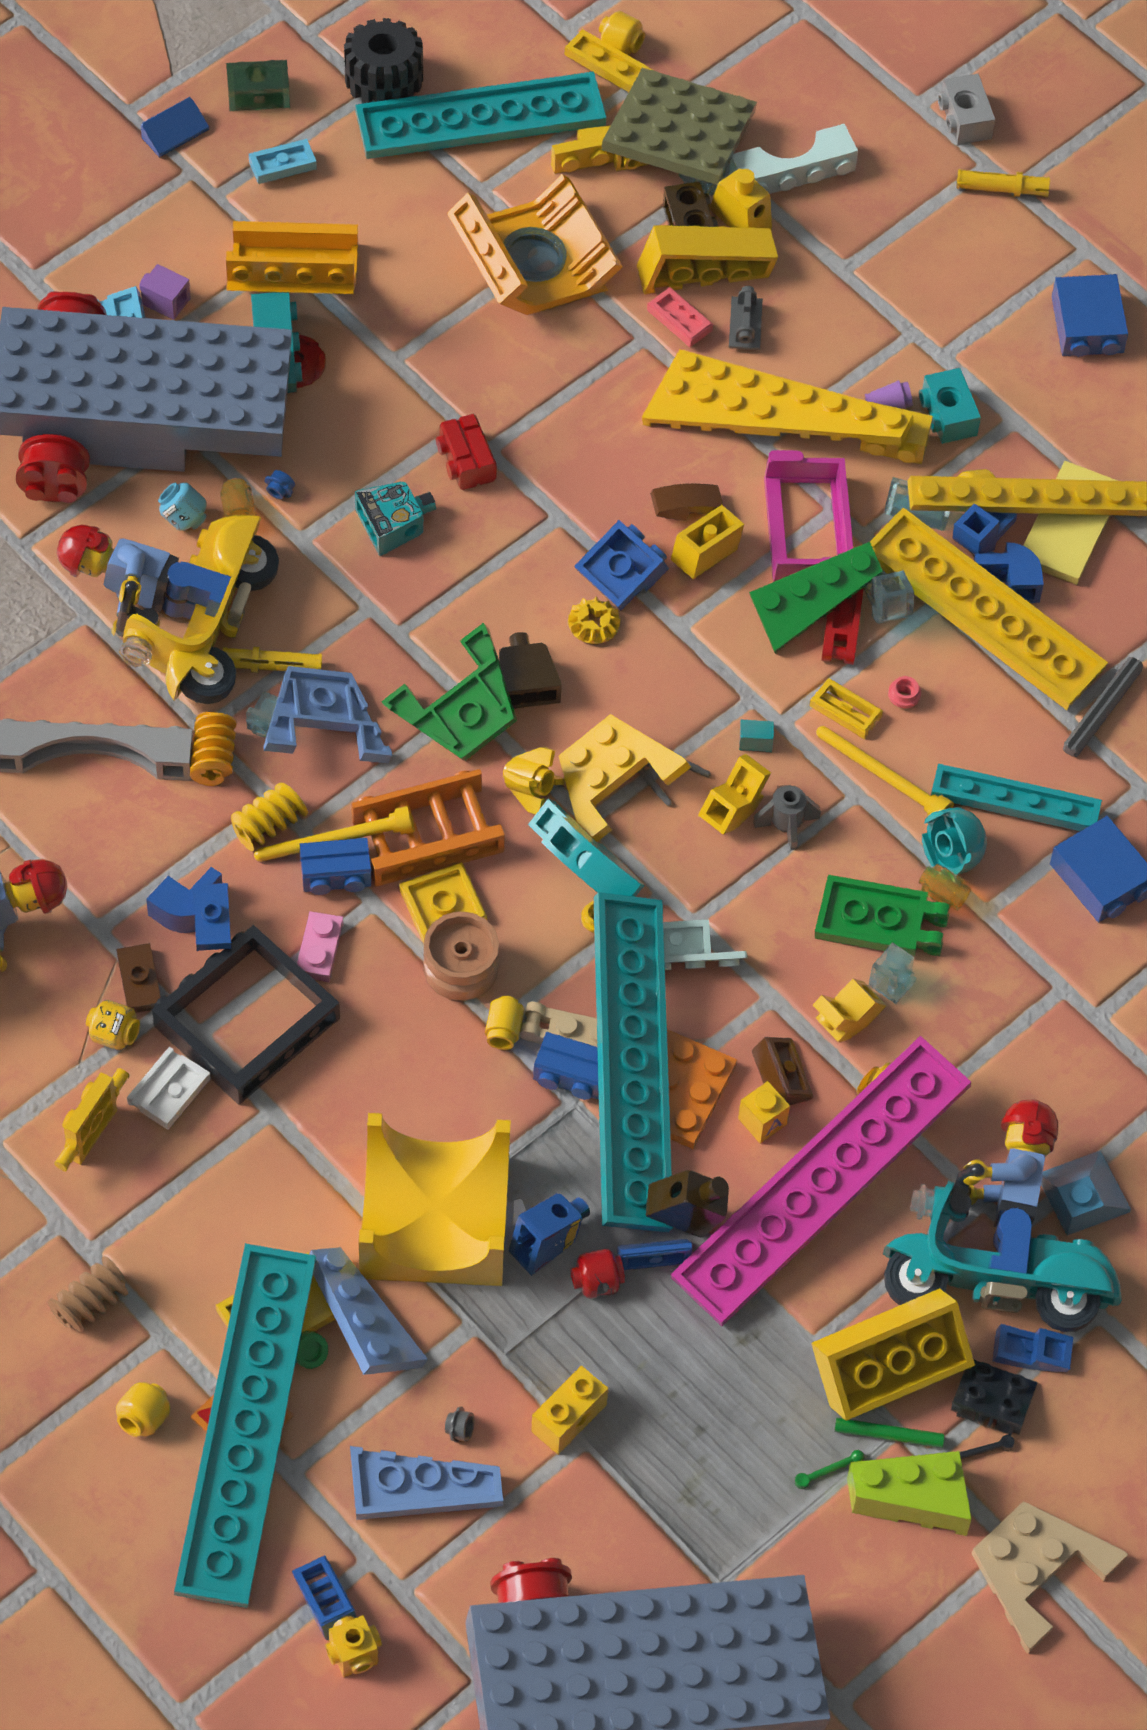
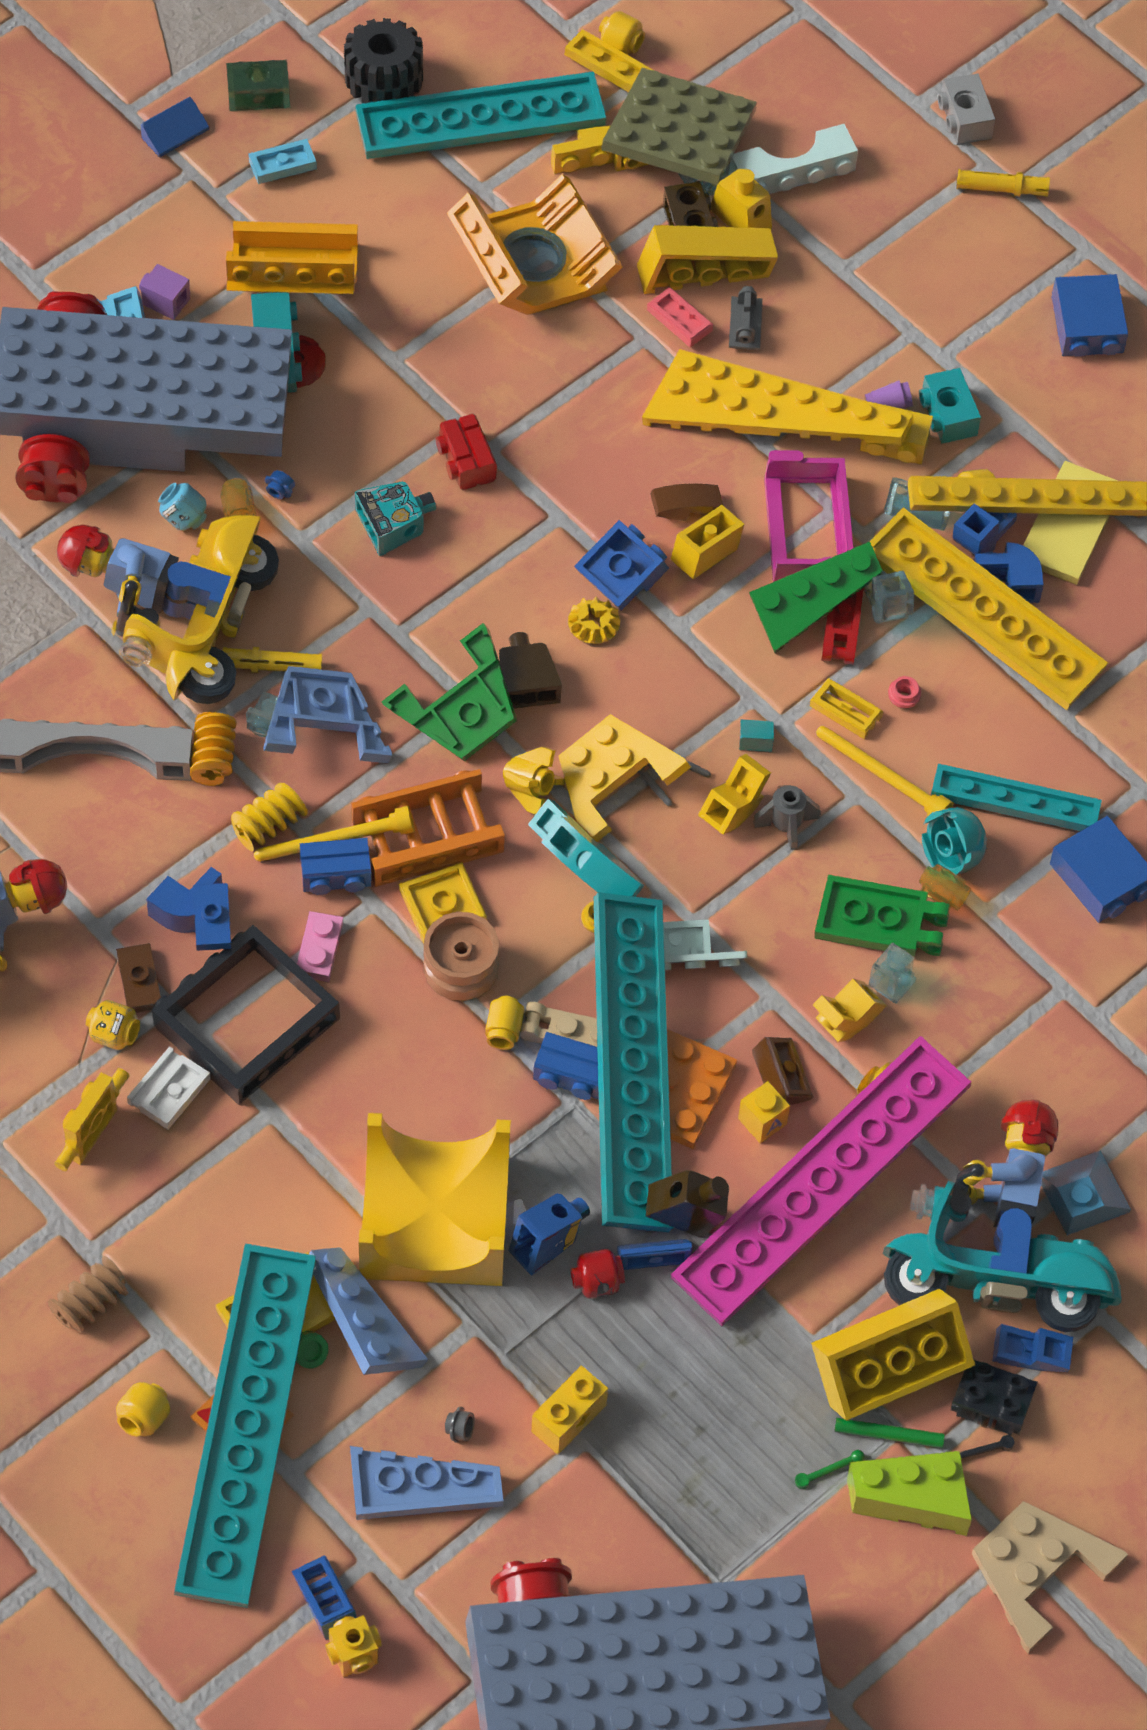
dark grey axle [1063,657,1143,757] -> none

